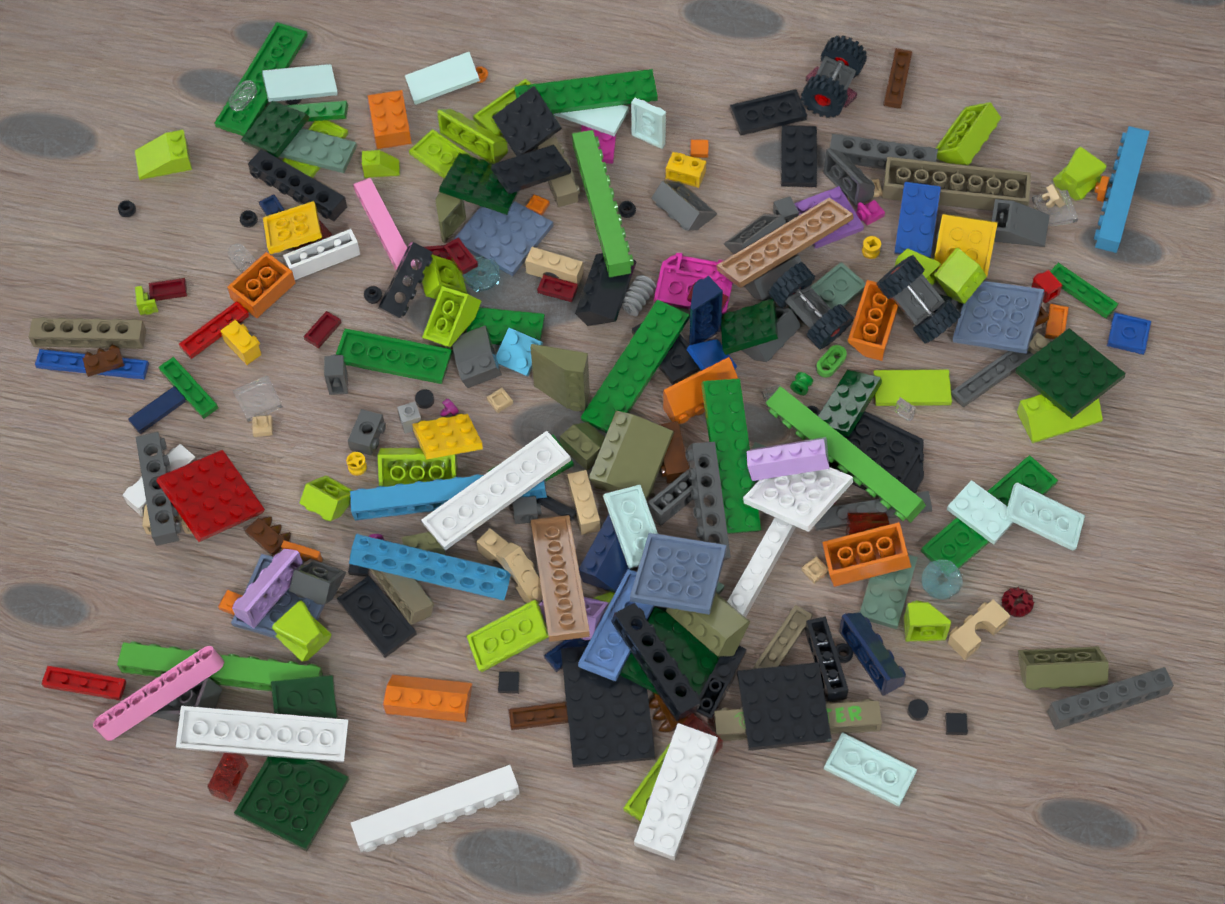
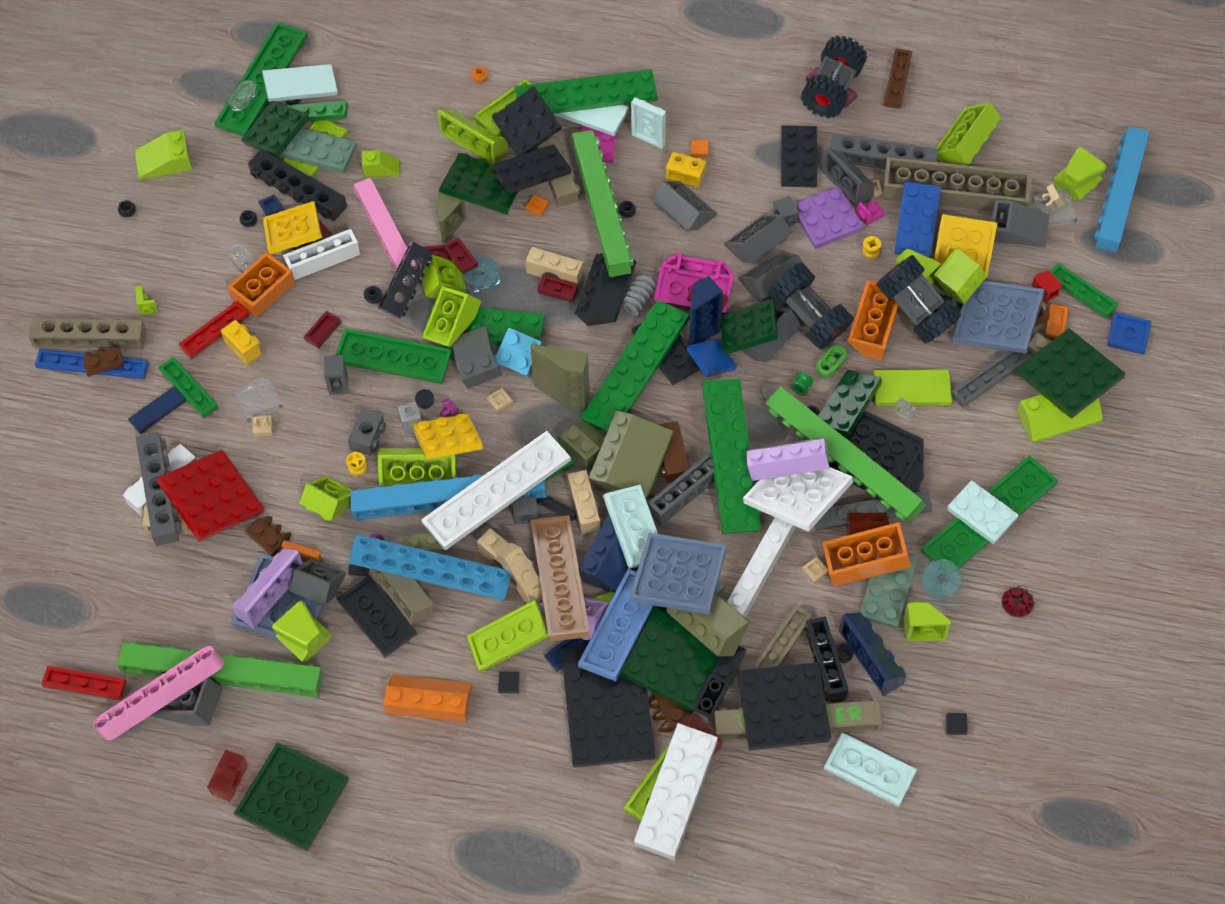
dark red tile [149,278,187,301] -> none
white plate [176,706,348,762] -> none
orange plate [218,590,243,615] -> none
dark green plate [271,675,338,719] -> none
white brick [351,765,520,852] -> none
orange brick [368,90,412,149] -> none
light aqua tile [405,52,480,105] -> none
lime tile [409,129,474,178] -> none
sand blue plate [453,201,553,276] -> none
reddish brown tile [509,702,568,731] -> none
black brick [611,603,701,721] -> none
orange slope [663,357,738,424] -> none
dark grey brick [686,442,731,561] -> none
medium nougat plate [717,197,853,288] -> none
black plate [730,89,808,136] -> none
sand green plate [789,262,866,316] -> none
black tile [907,699,929,721] -> none
tan arch [948,599,1010,660] -> none
light aqua tile [1004,483,1085,551] -> none
olive slope [1018,647,1109,690] -> none
dark grey brick [1047,667,1174,730] -> none
orange plate [1095,176,1109,202] -> none

